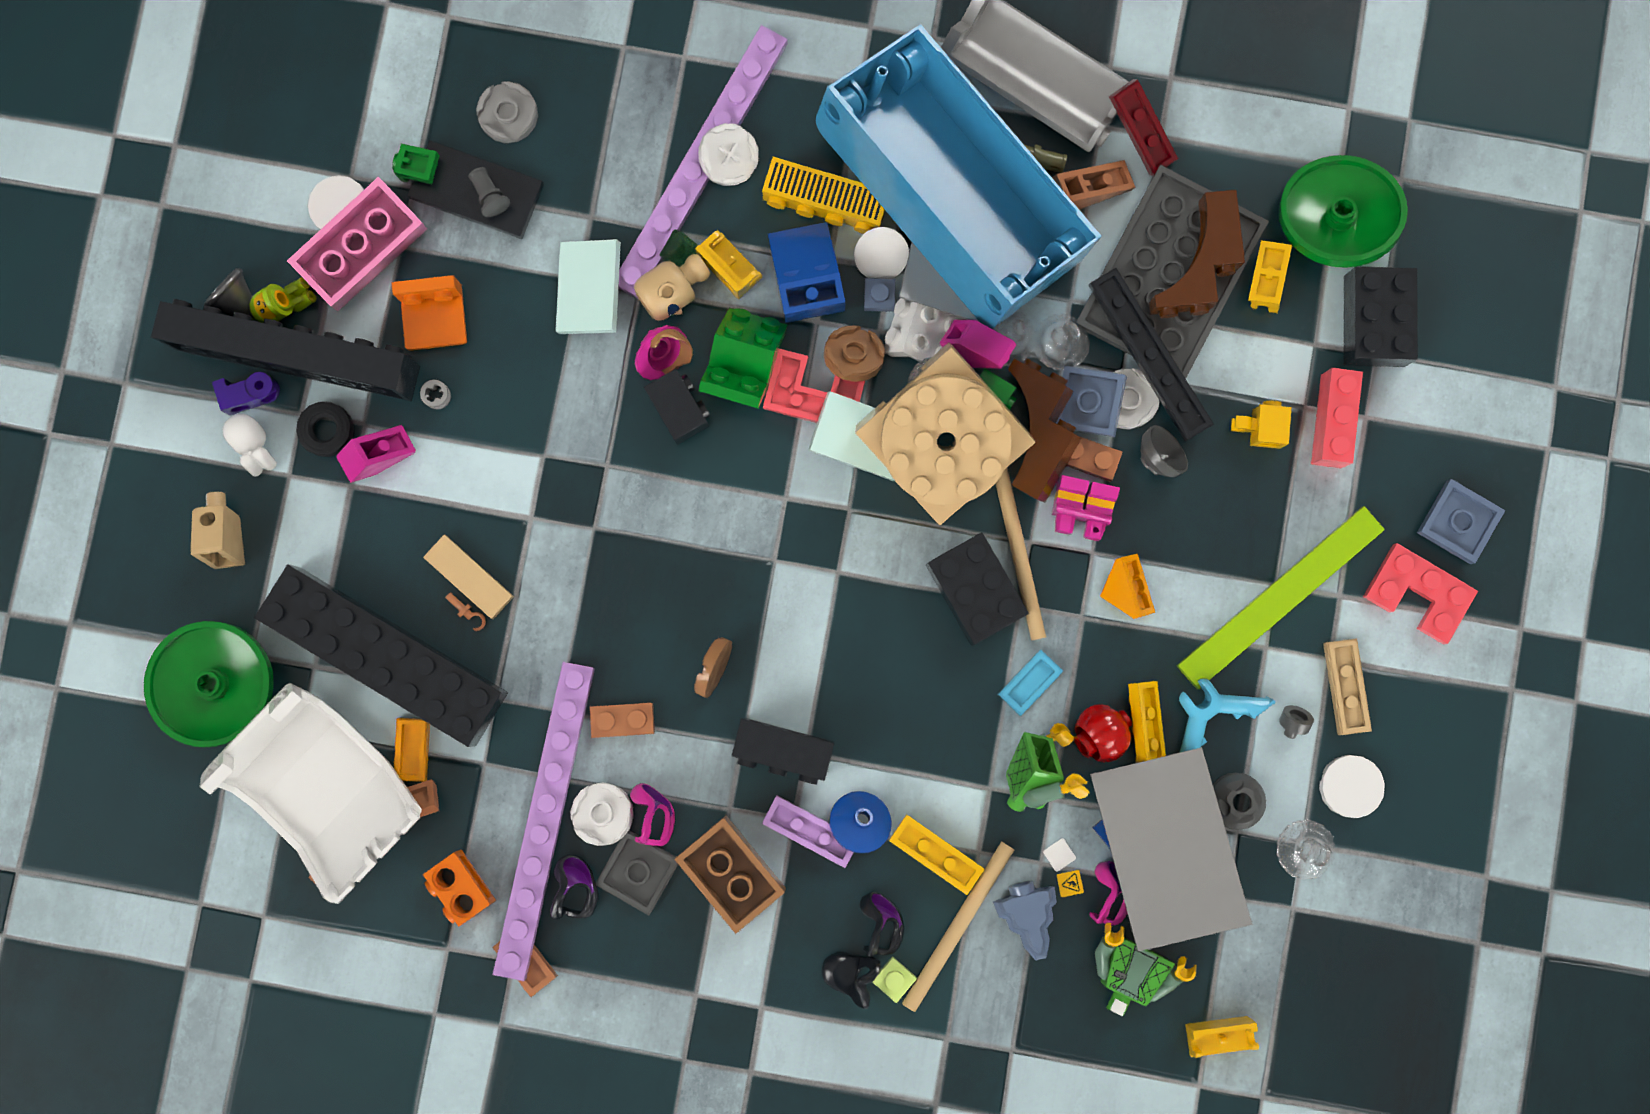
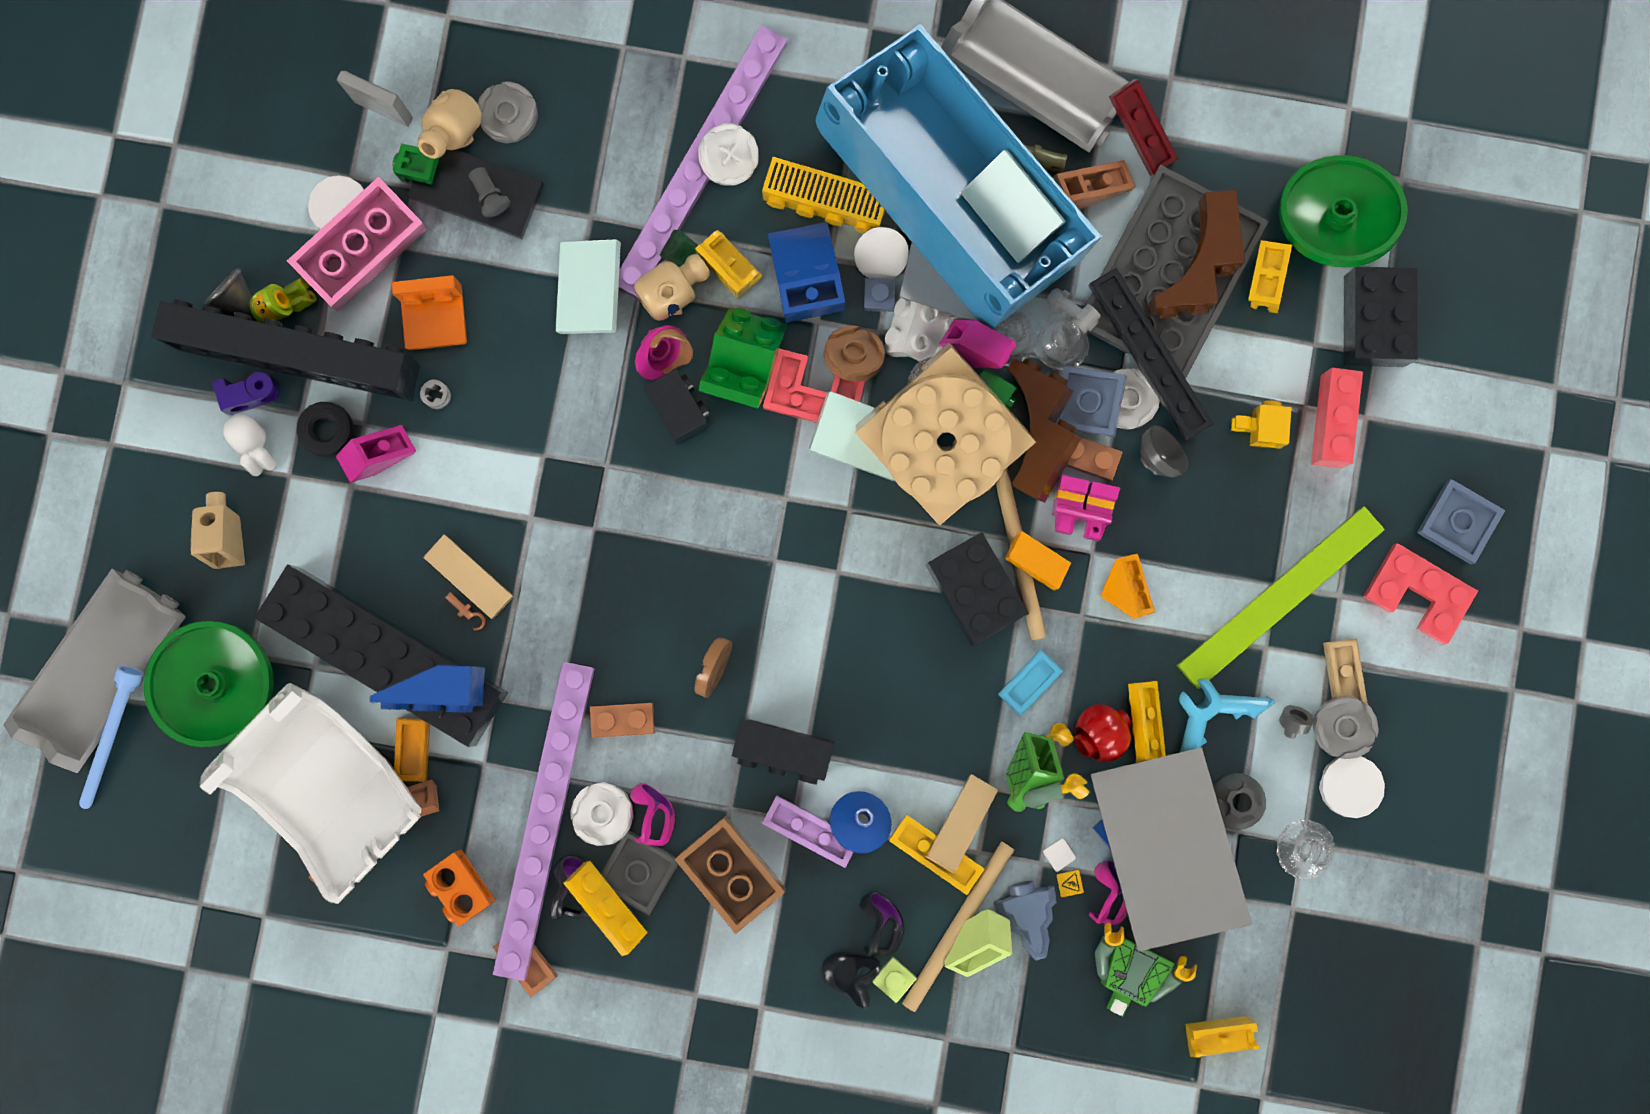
none -> light grey cylinder [3,568,186,773]
none -> light blue piece [79,666,144,809]
none -> light grey tile [337,70,413,127]
none -> blue slope [370,665,485,712]
none -> tan piece [418,89,481,159]
none -> yellow plate [563,861,647,956]
none -> tan tile [926,774,998,873]
none -> yellowish green slope [945,909,1012,977]
none -> light aqua tile [960,150,1066,263]
none -> light orange tile [1004,531,1071,590]
none -> light grey bar [1047,288,1101,335]
none -> light grey tile [1313,696,1379,759]

